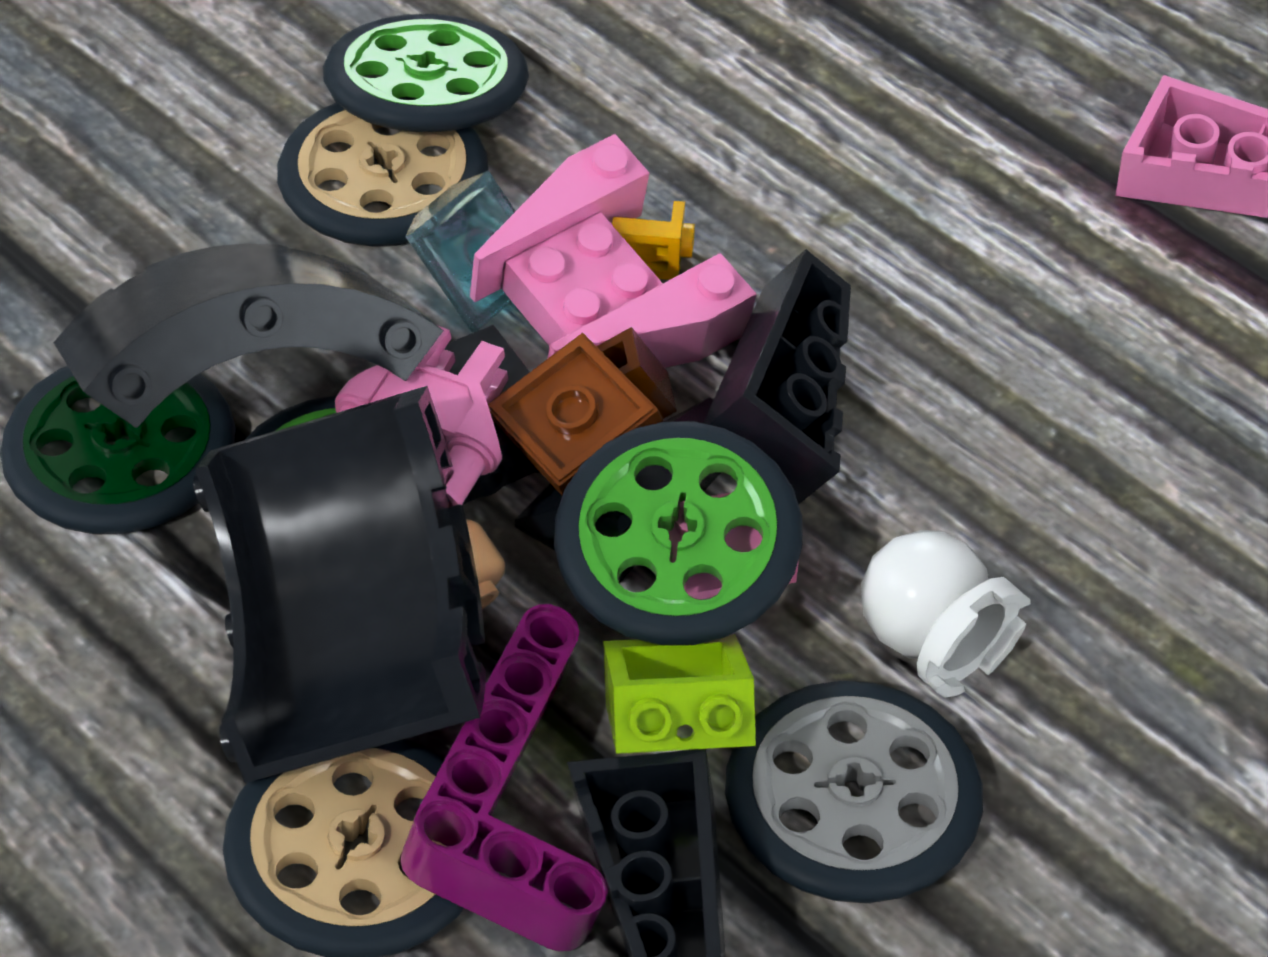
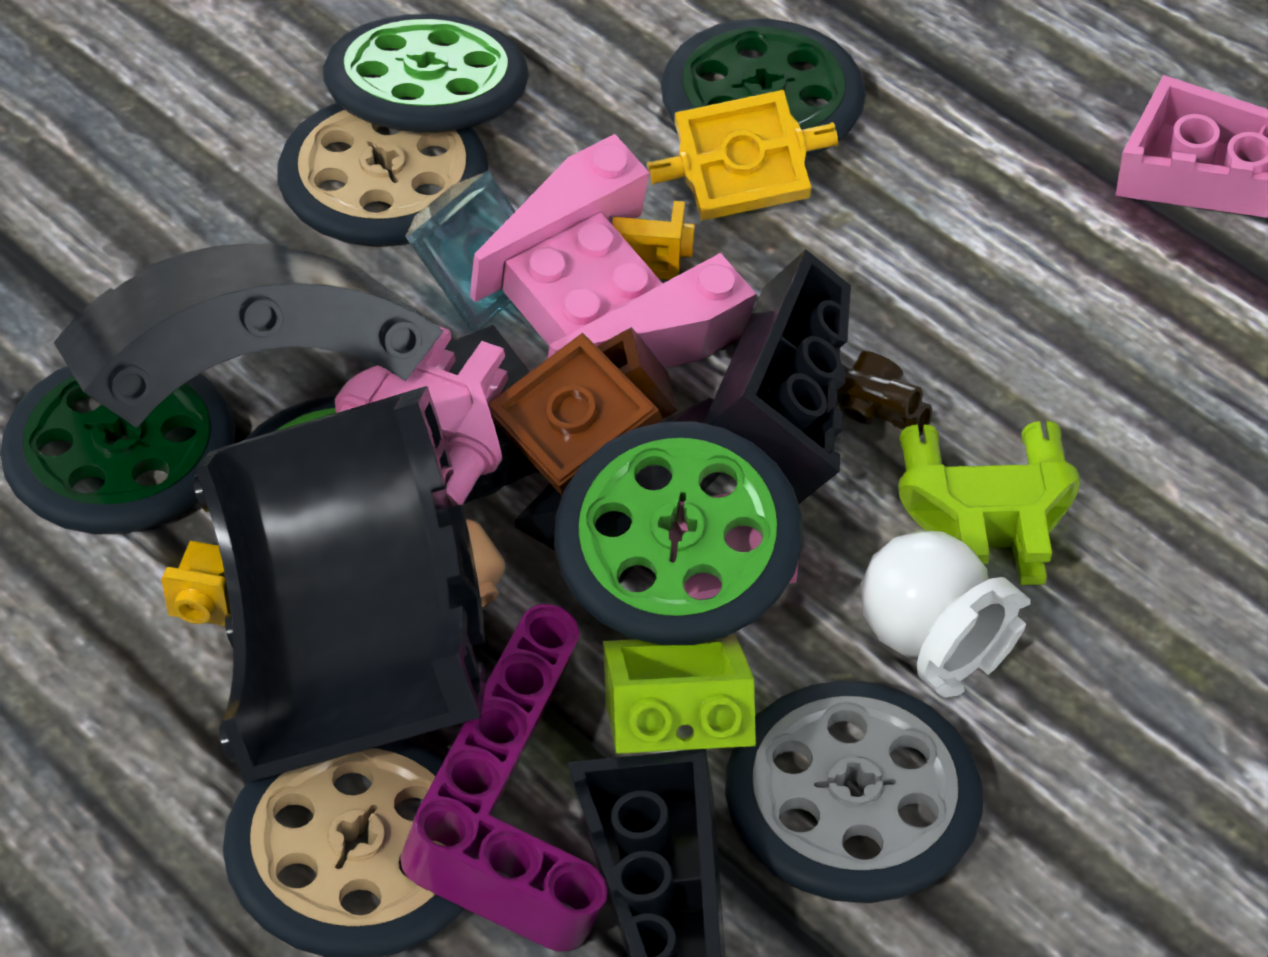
none -> yellow bracket [161,540,231,626]
none -> yellow plate [647,90,838,221]
none -> dark green wedge [661,18,866,158]
none -> dark brown plate [837,351,932,436]
none -> lime connector [898,421,1081,585]

